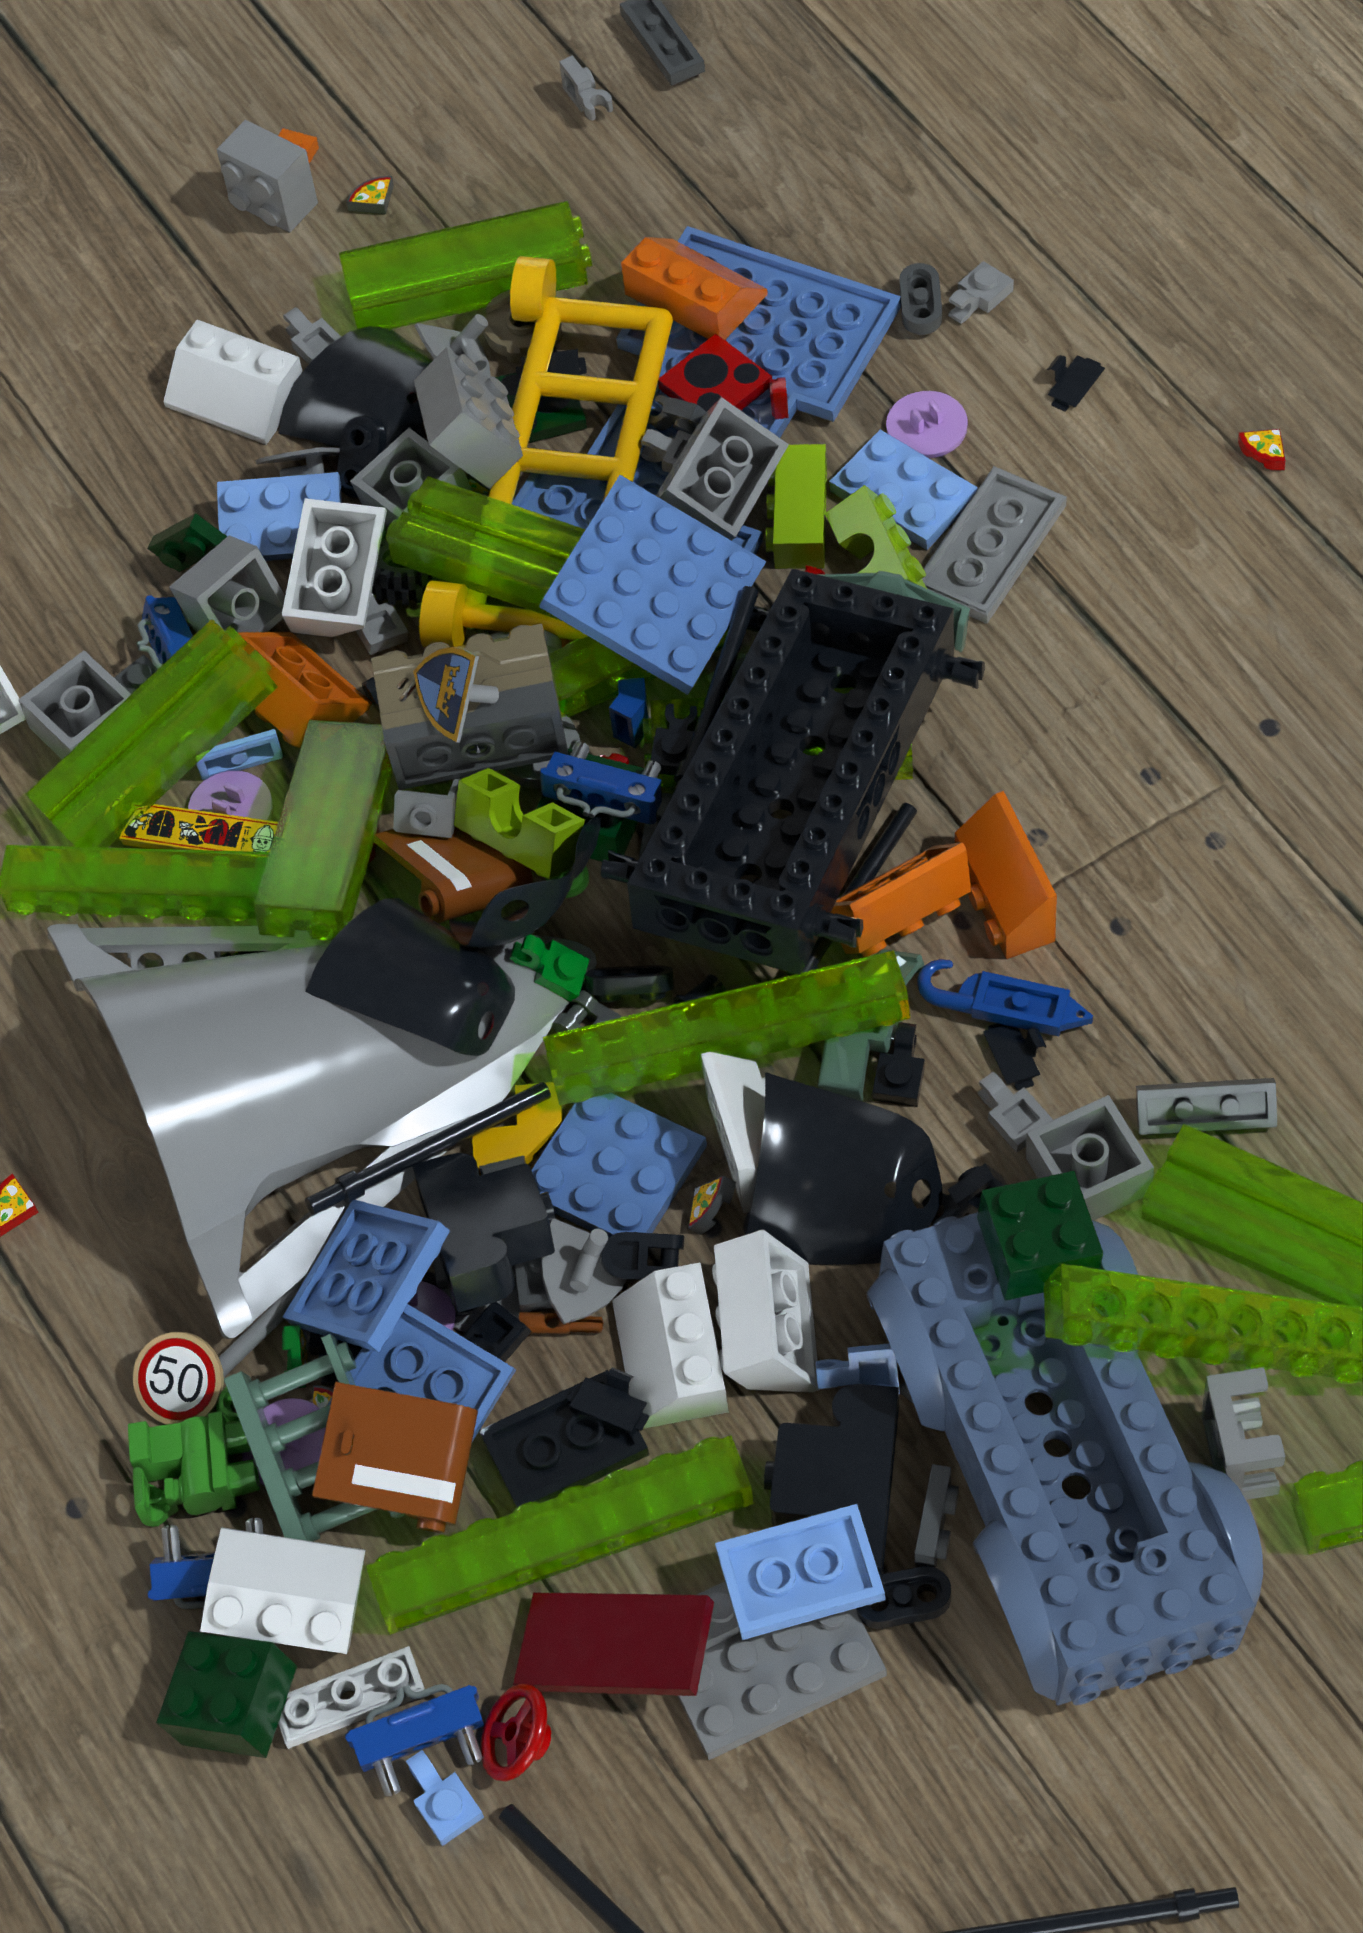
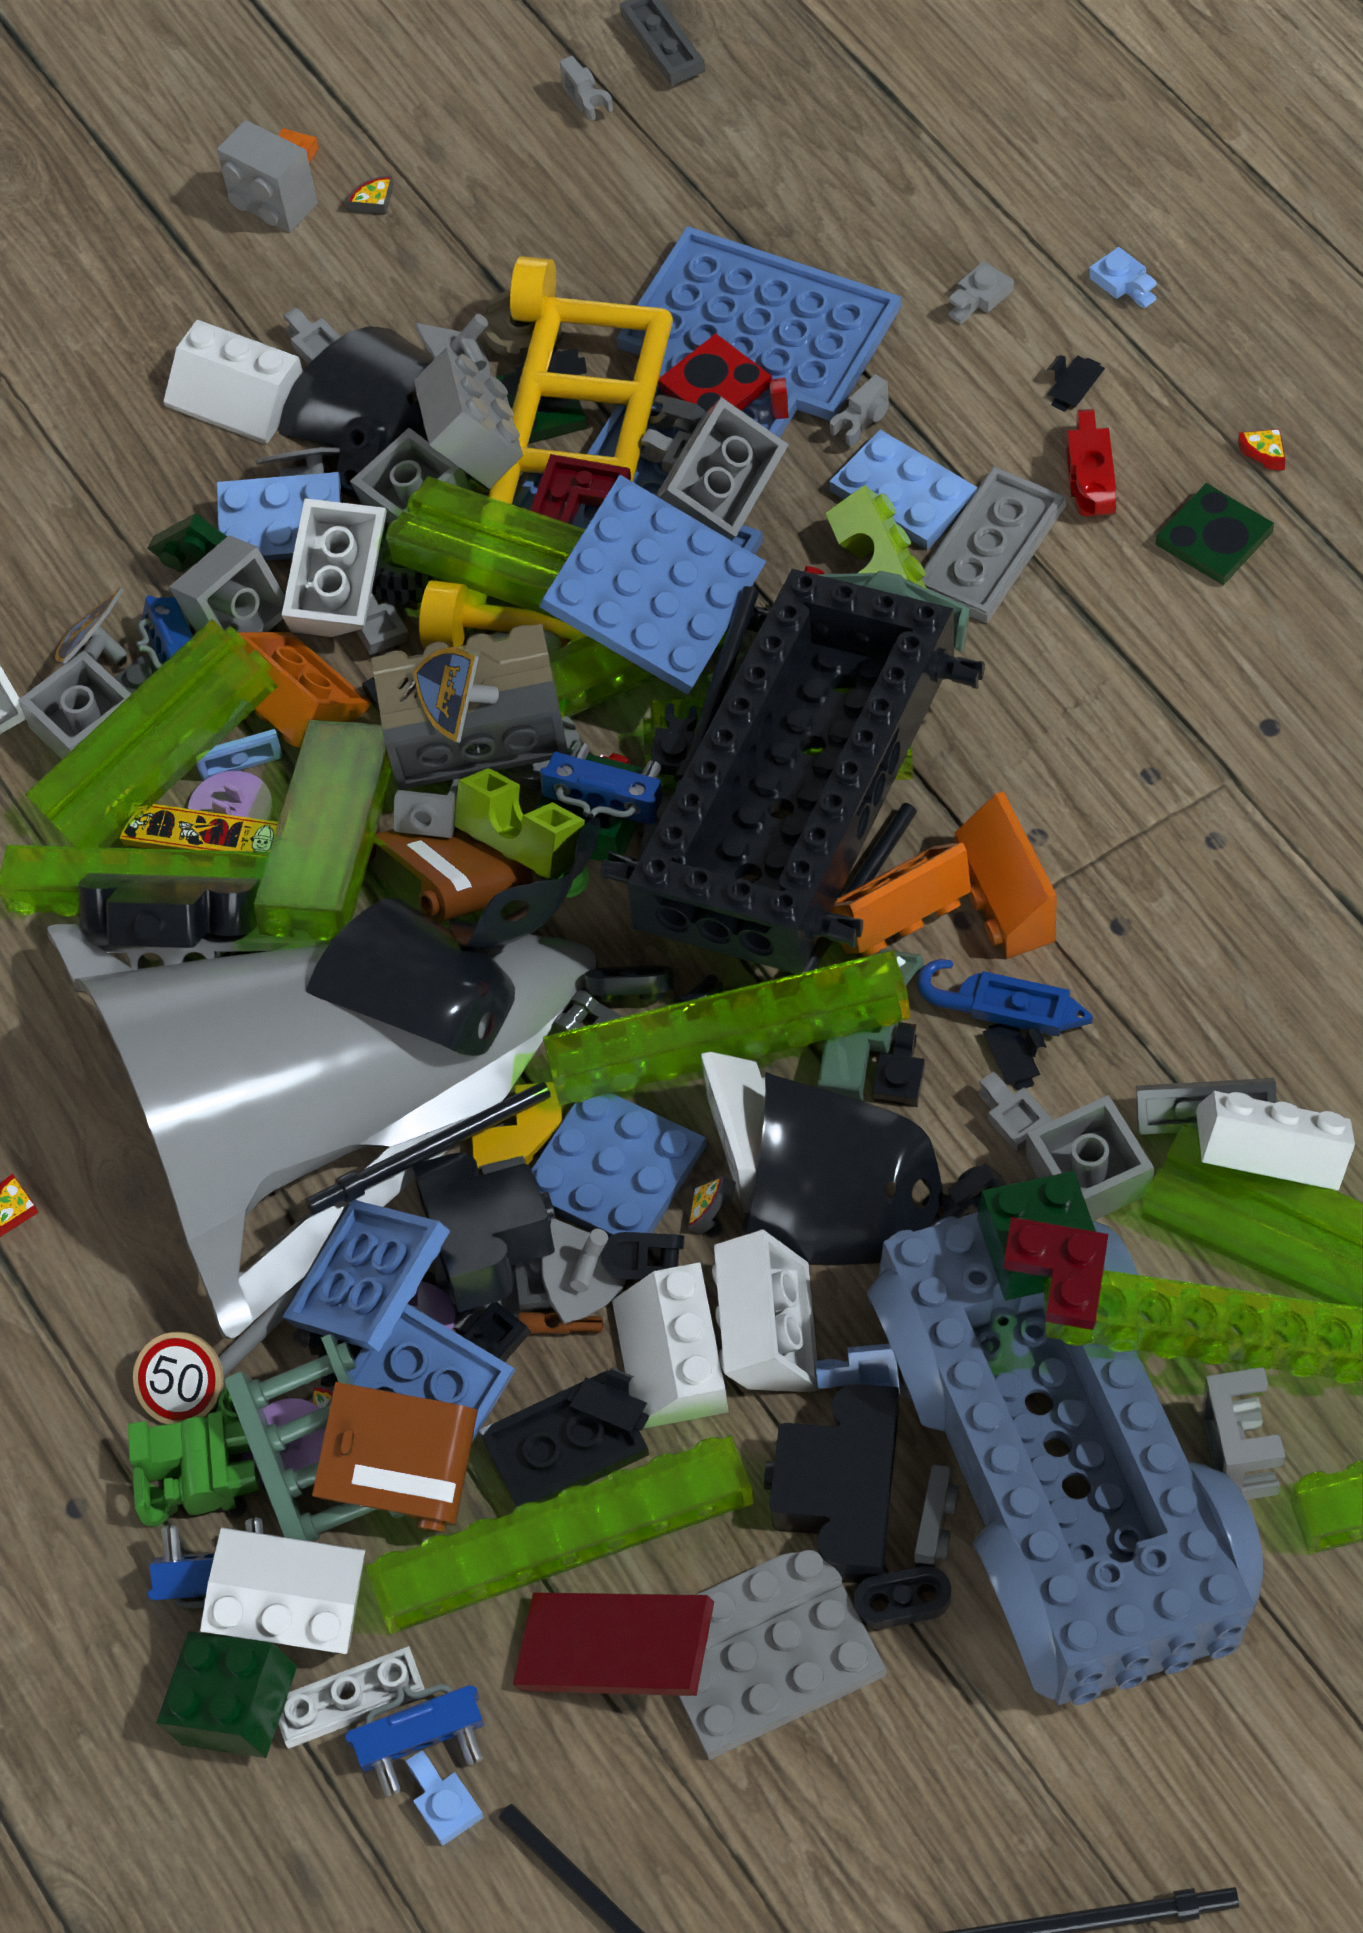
green tile [282,1325,308,1388] -> none
clear neon green brick [339,201,593,329] -> none
red piece [480,1684,551,1782] -> none
green plate [509,934,590,1002] -> none
blue piece [609,678,650,748] -> none
orange slope [621,237,768,340] -> none
light blue plate [715,1504,885,1640] -> none
lime brick [766,444,827,569] -> none
lavender piece [886,391,968,458] -> none
dark grey plate [899,263,942,335] -> none
none -> shield [55,587,127,664]
none -> black brick [78,873,261,948]
none -> dark red plate [527,454,631,537]
none -> light grey plate [830,374,889,447]
none -> dark red plate [1003,1217,1109,1330]
none -> red piece [1066,409,1116,516]
none -> light blue plate [1089,247,1157,308]
none -> dark green tile [1156,483,1274,586]
none -> white slope [1196,1091,1355,1190]

